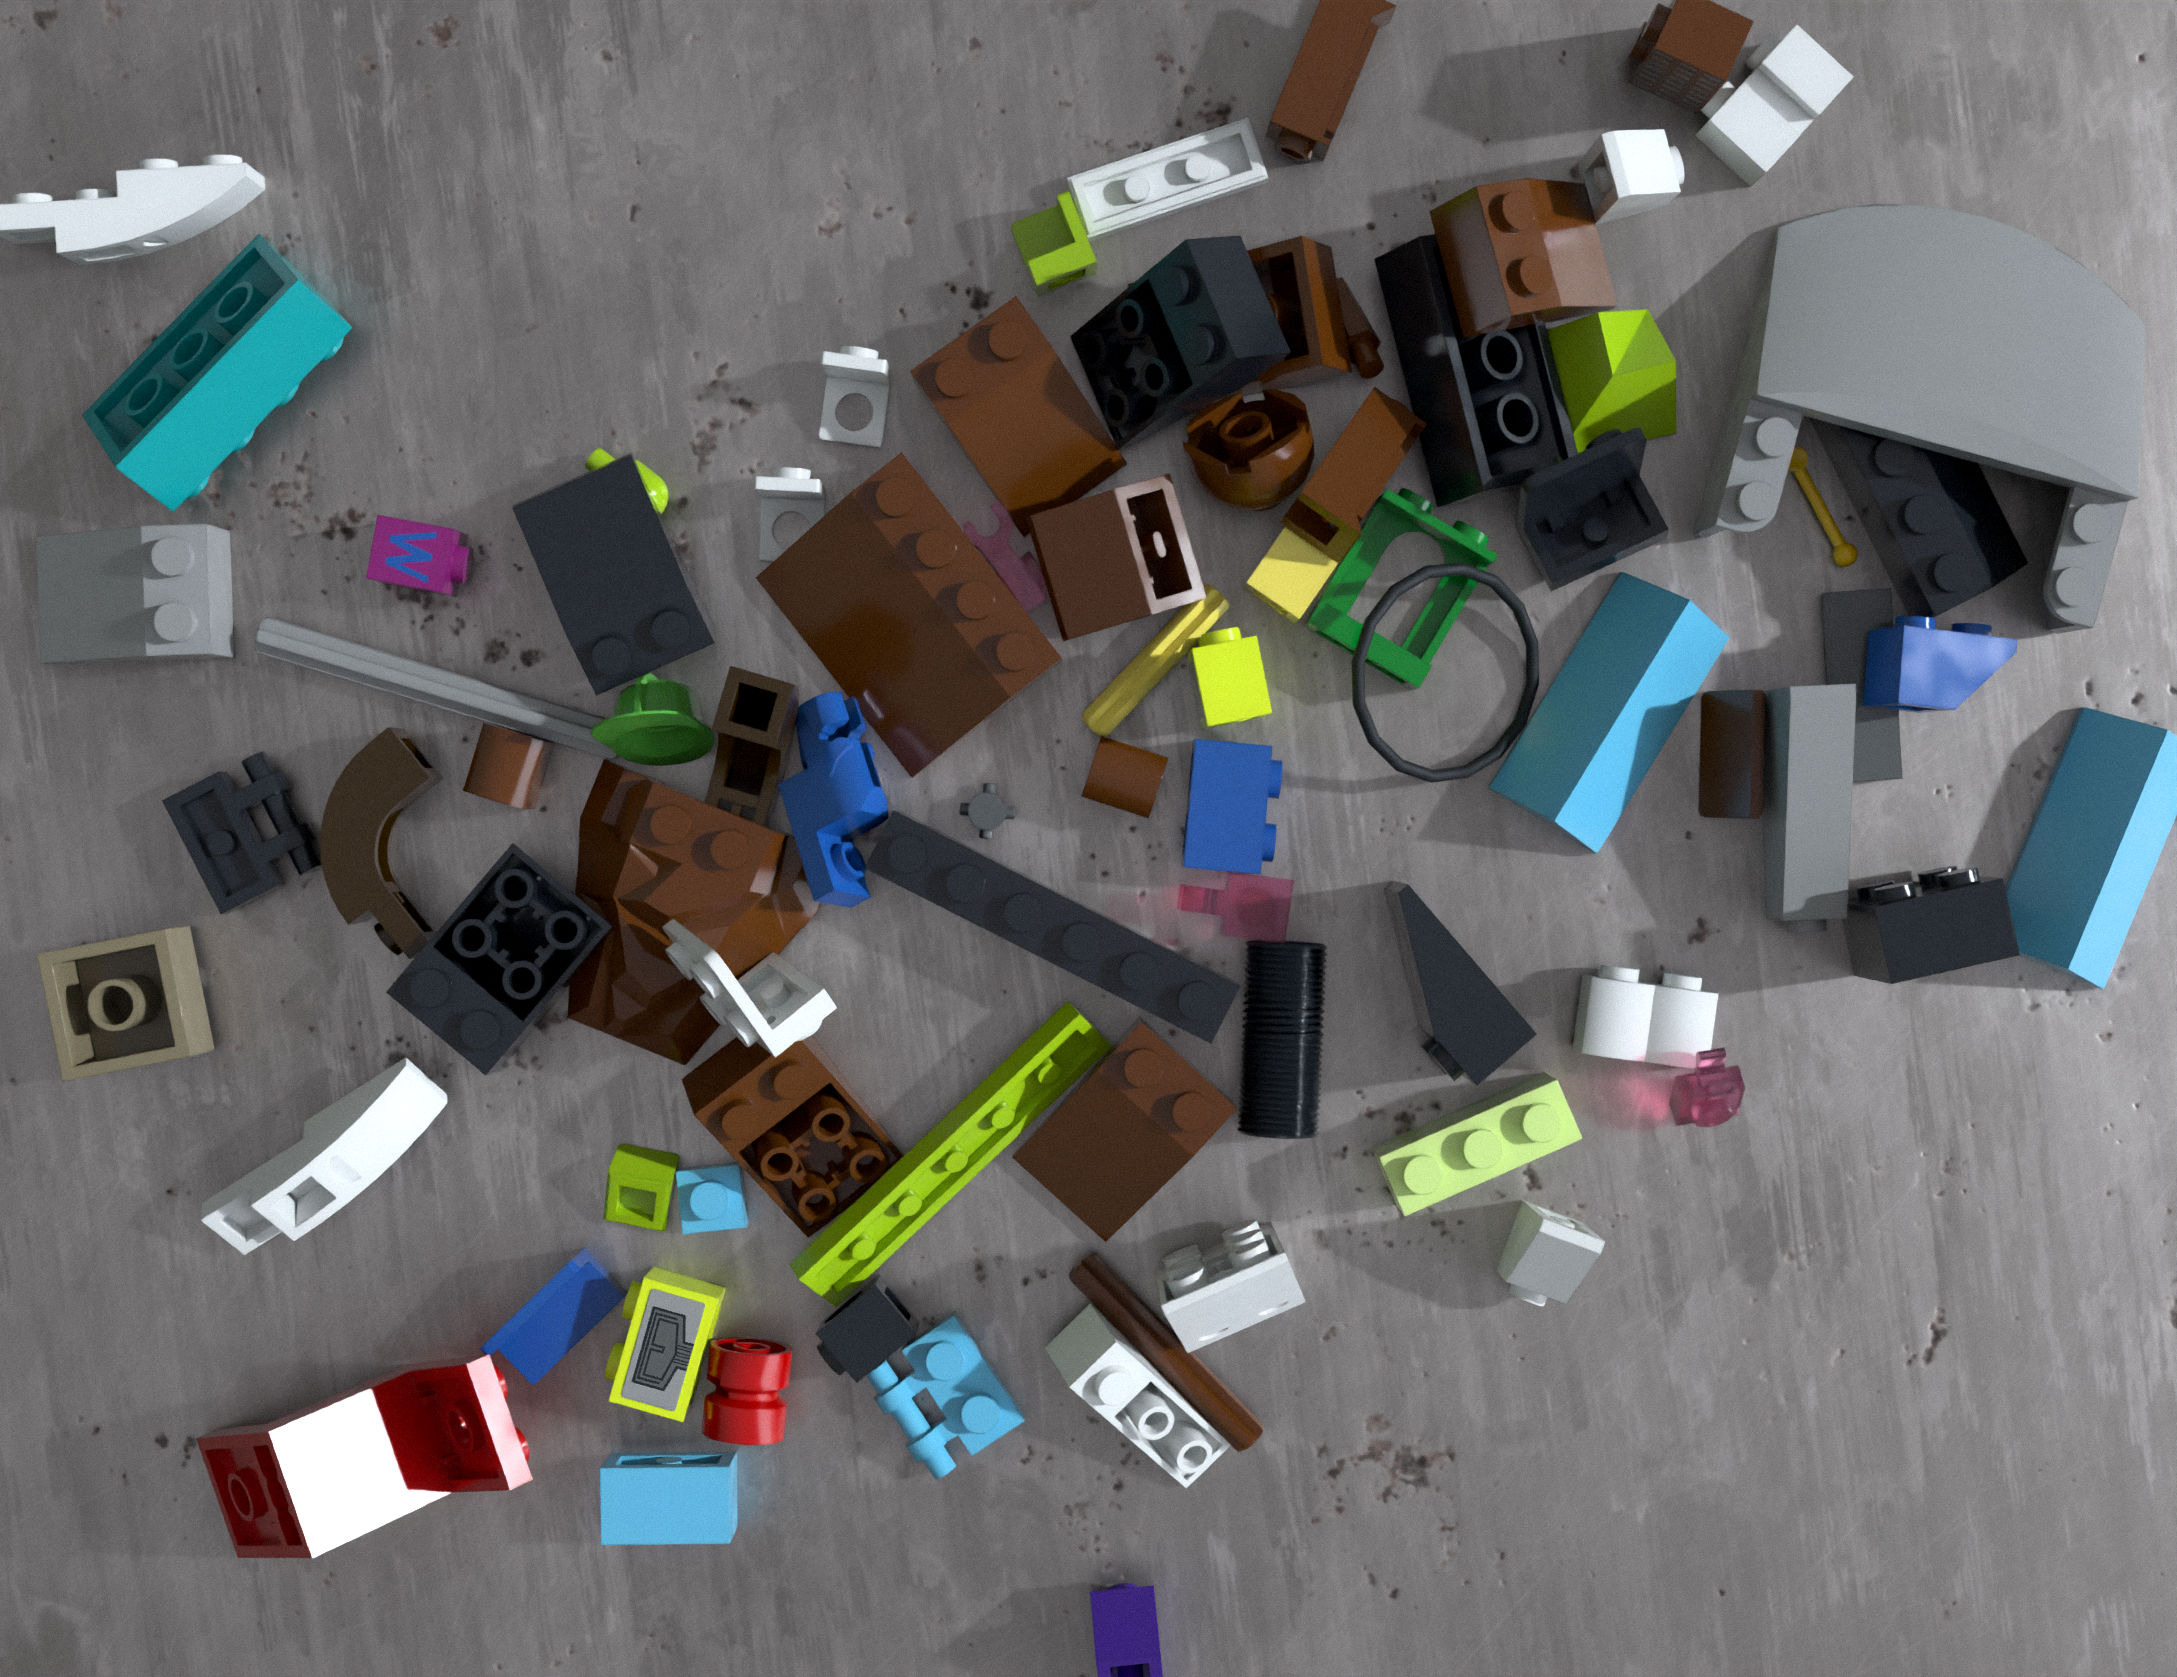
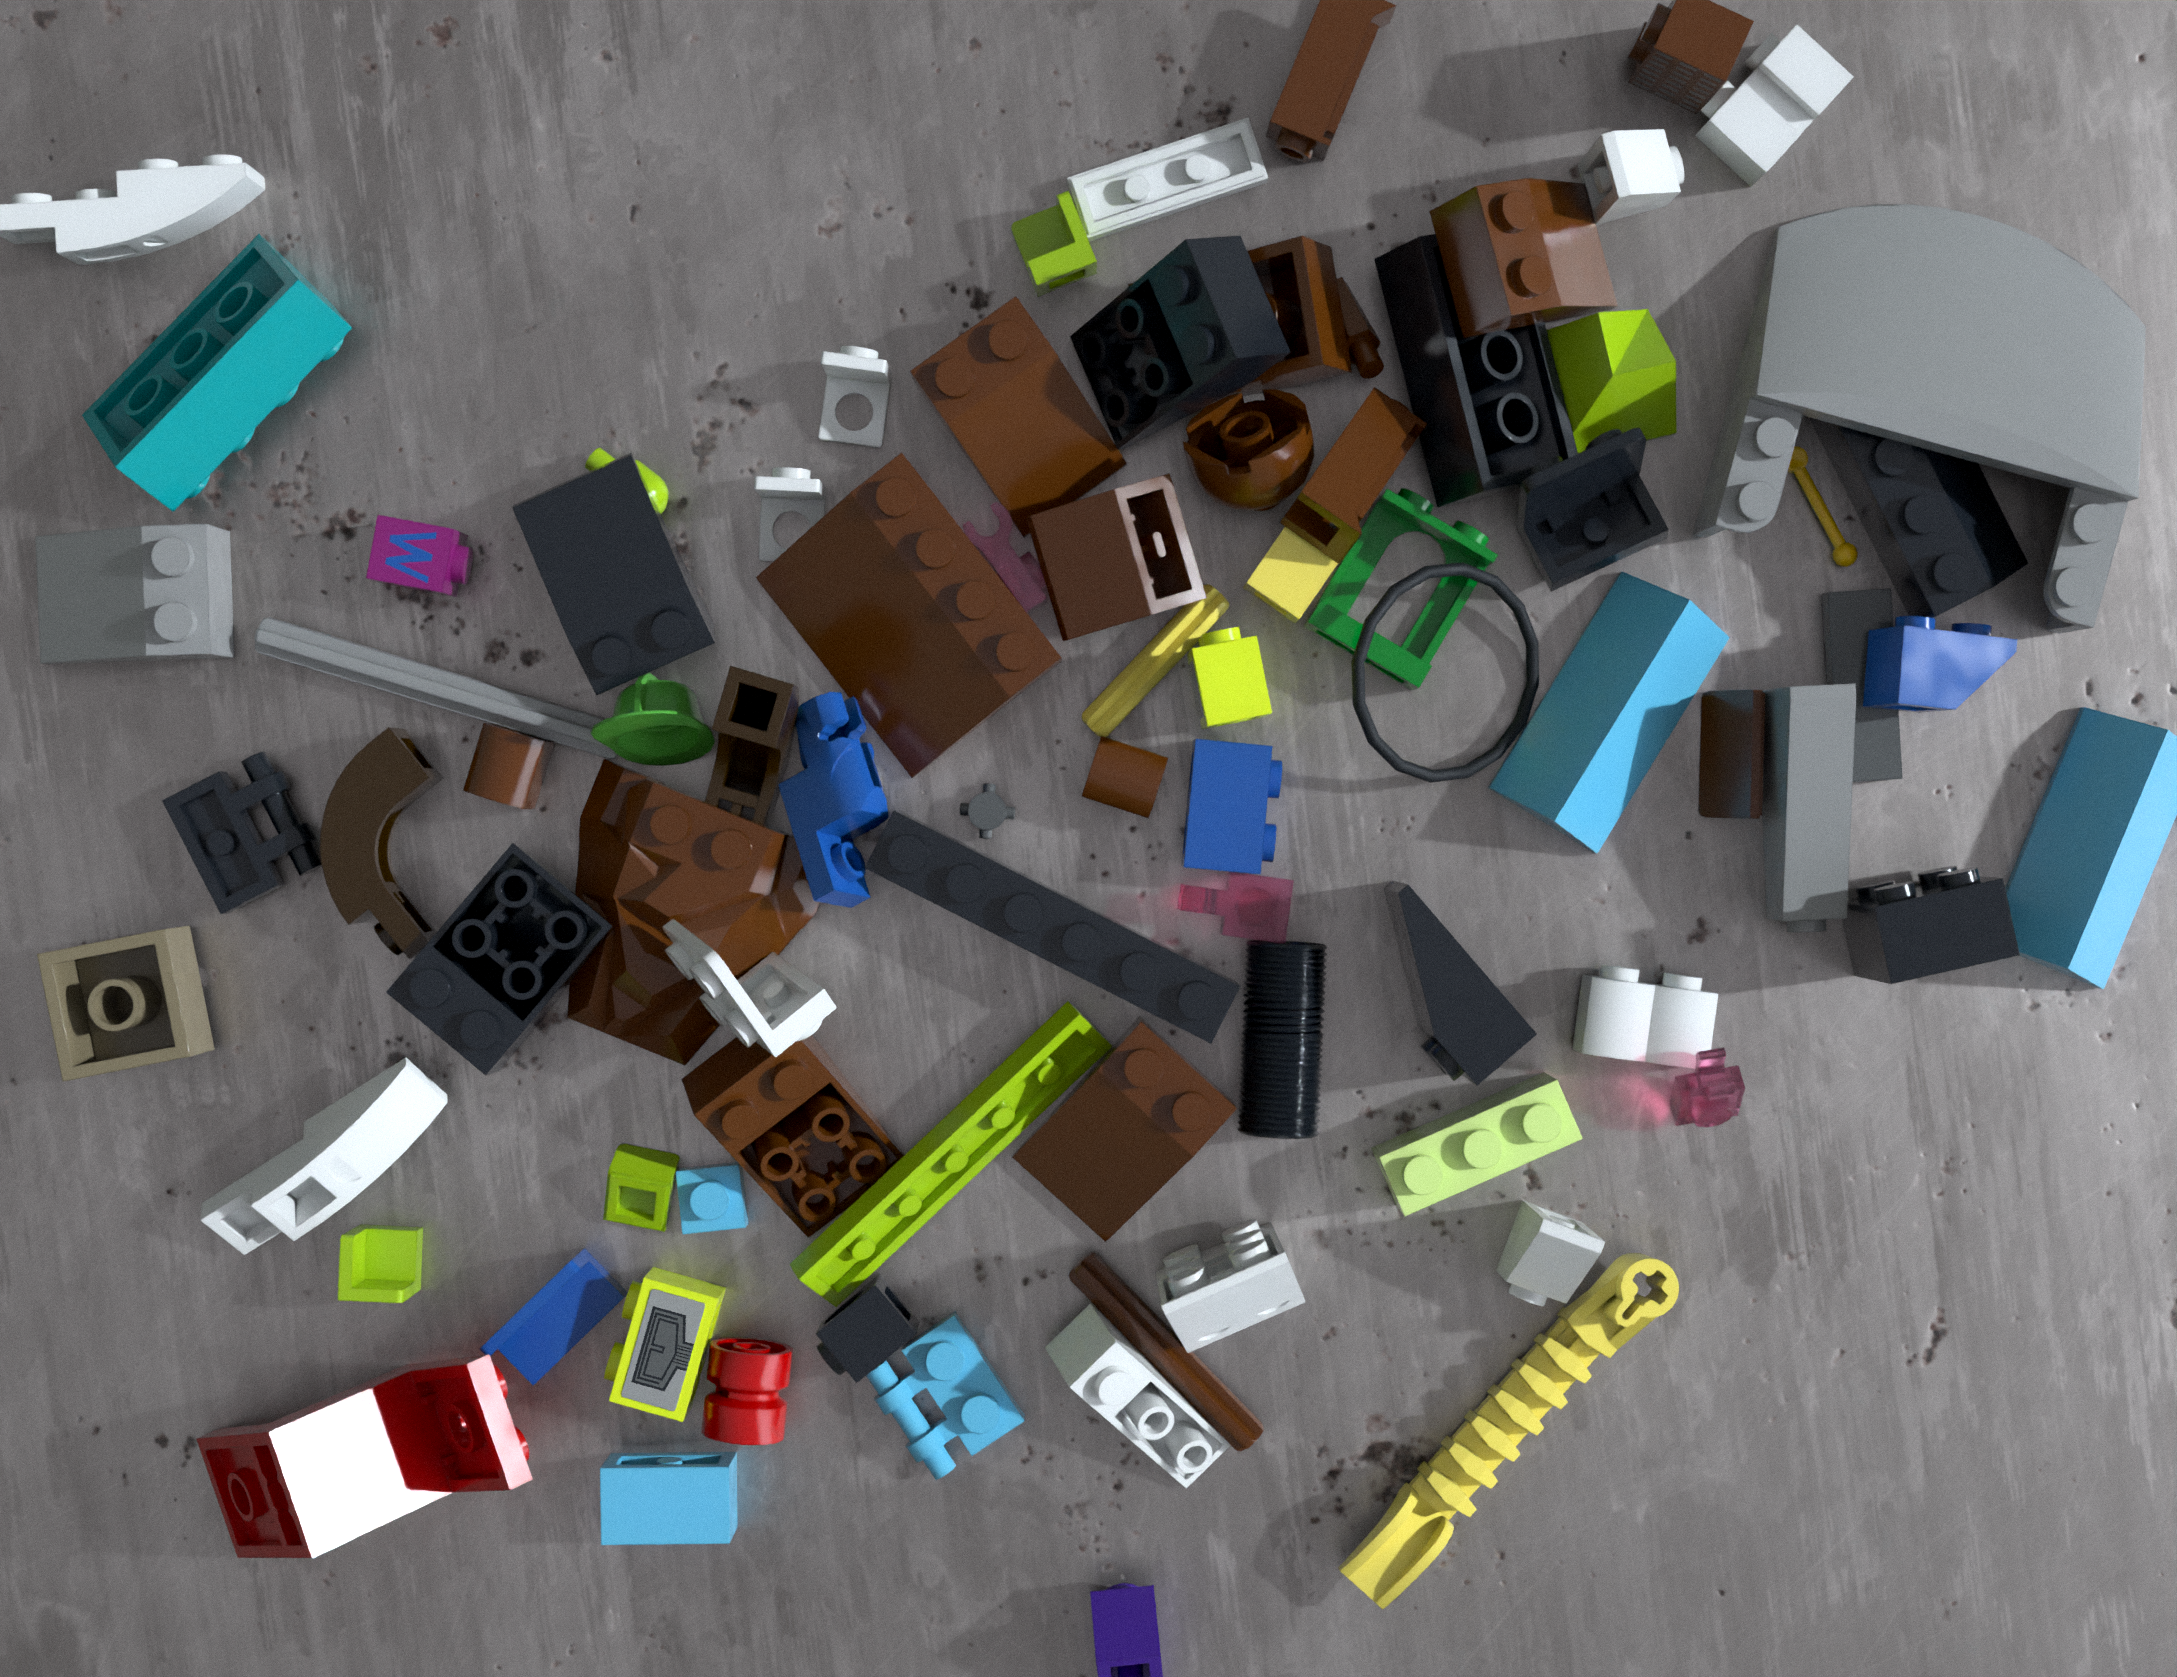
none -> lime panel [338,1224,423,1303]
none -> light yellow piece [1338,1253,1679,1610]

